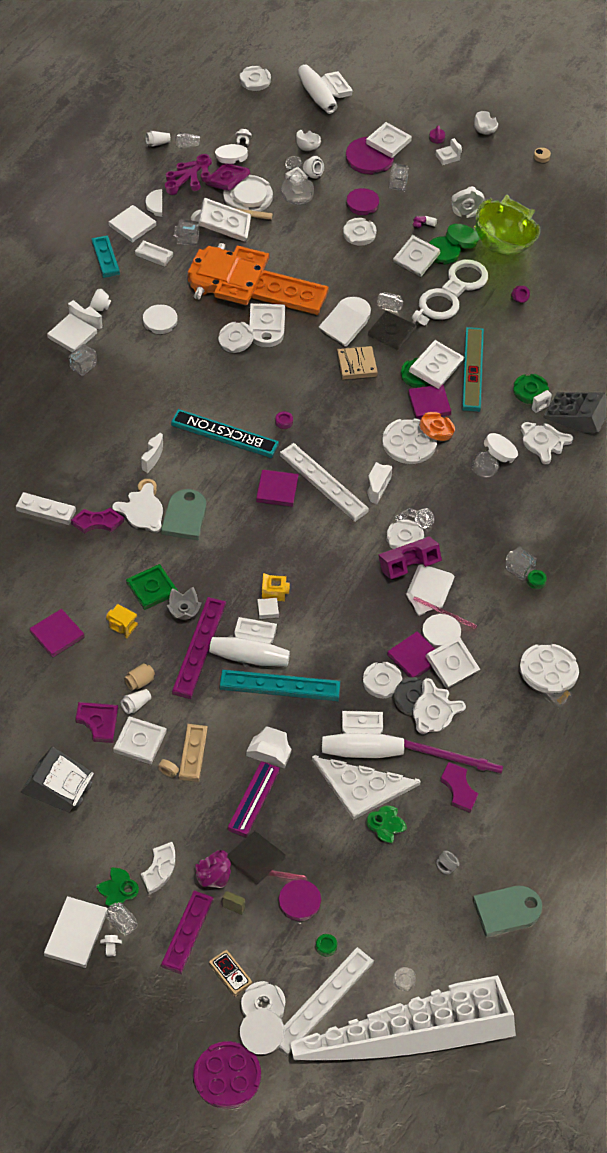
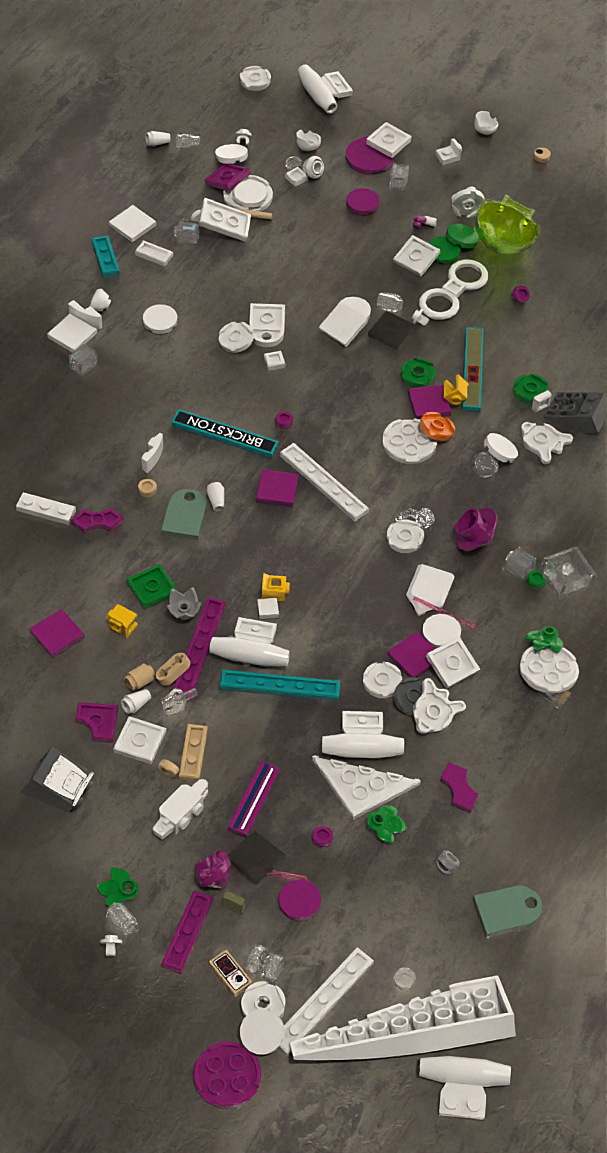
white tile [44,896,108,968] -> none
white tile [112,483,163,533] -> none
white tile [141,842,175,895] -> none
white tile [145,189,162,217] -> none
magenta plant [165,154,212,195] -> none
orange piece [188,243,329,315] -> none
white slope [246,726,292,768] -> none
clear tile [281,175,314,205] -> none
green tile [316,934,338,957] -> none
tan tile [337,346,378,380] -> none
white tile [343,218,377,246] -> none
white slope [367,462,392,504] -> none
magenta arch [378,536,442,579] -> none
magenta bar [404,740,503,774] -> none
white tile [409,340,465,389] -> none
magenta tile [429,125,446,144] -> none
none -> white hinge [153,779,208,840]
none -> tan beam [156,653,190,686]
none -> clear piece [160,688,198,716]
none -> white cone [206,482,224,511]
none -> clear wheel [245,944,285,983]
none -> white tile [264,351,286,371]
none -> magenta tile [312,826,333,848]
none -> white plate [419,1056,511,1120]
none -> yellow window [444,374,469,405]
none -> magenta helmet [455,507,497,551]
none -> green plate [525,626,563,653]
none -> clear piece [539,546,597,599]

